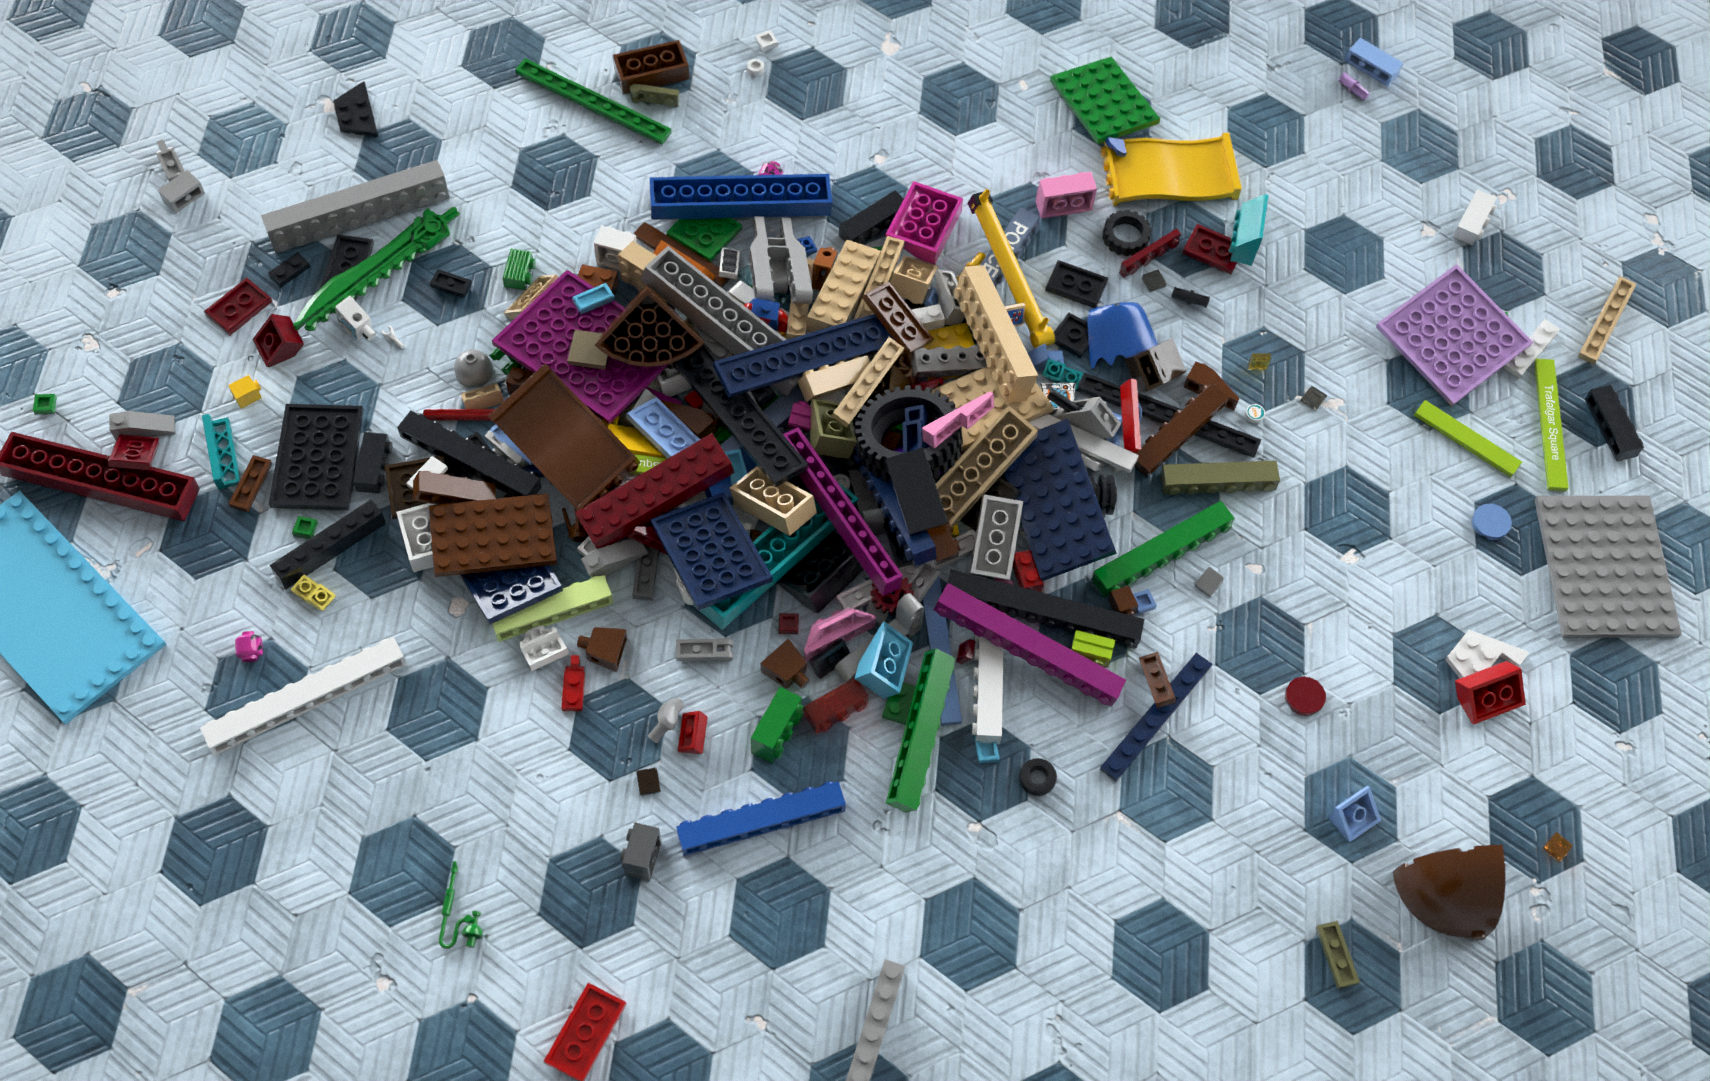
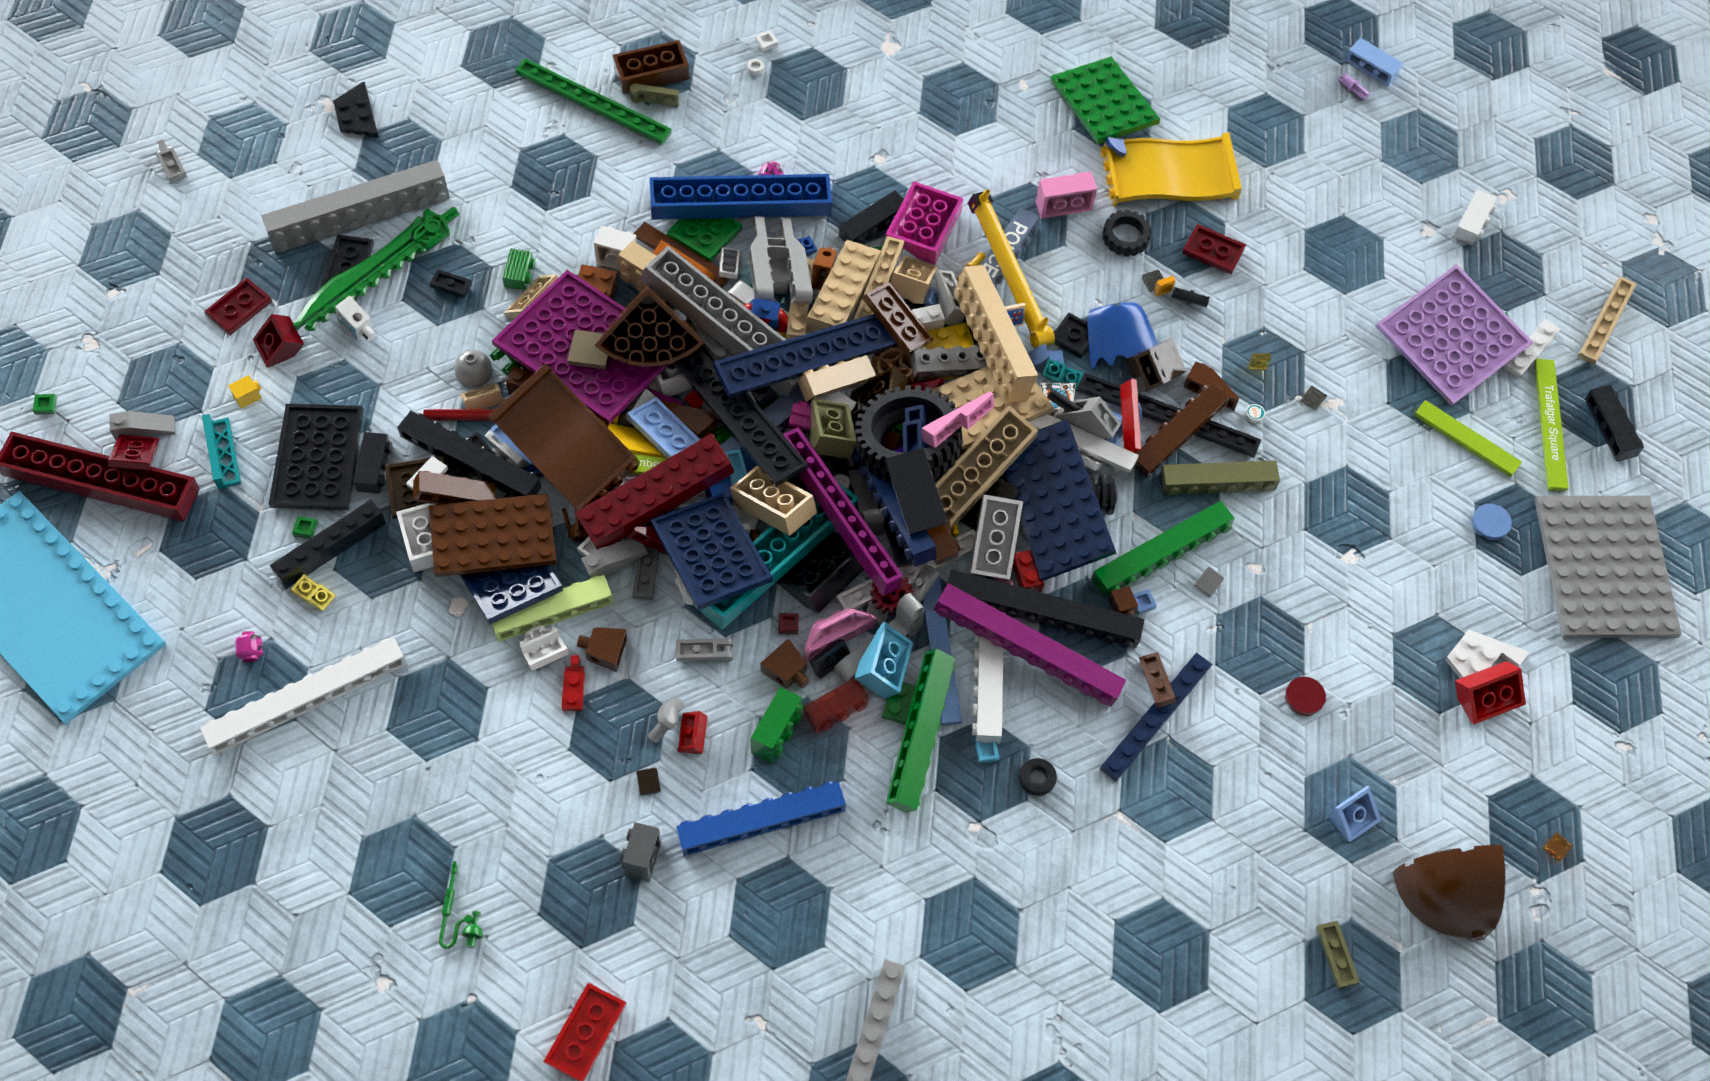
light grey brick [158,170,205,213] -> none
reddish brown plate [228,455,272,512] -> none
black plate [268,252,310,287] -> none
white hand [382,326,405,349] -> none
medium azure tile [572,283,615,314] -> none
tan plate [831,337,904,428] -> none
dark red tile [956,639,976,665] -> none
black tile [1045,260,1109,308] -> none
lime brick [1071,630,1115,668] -> none
dark red plate [1119,228,1181,278] -> none
slope [1229,194,1269,266] -> none
none -> light orange tile [1154,276,1176,296]

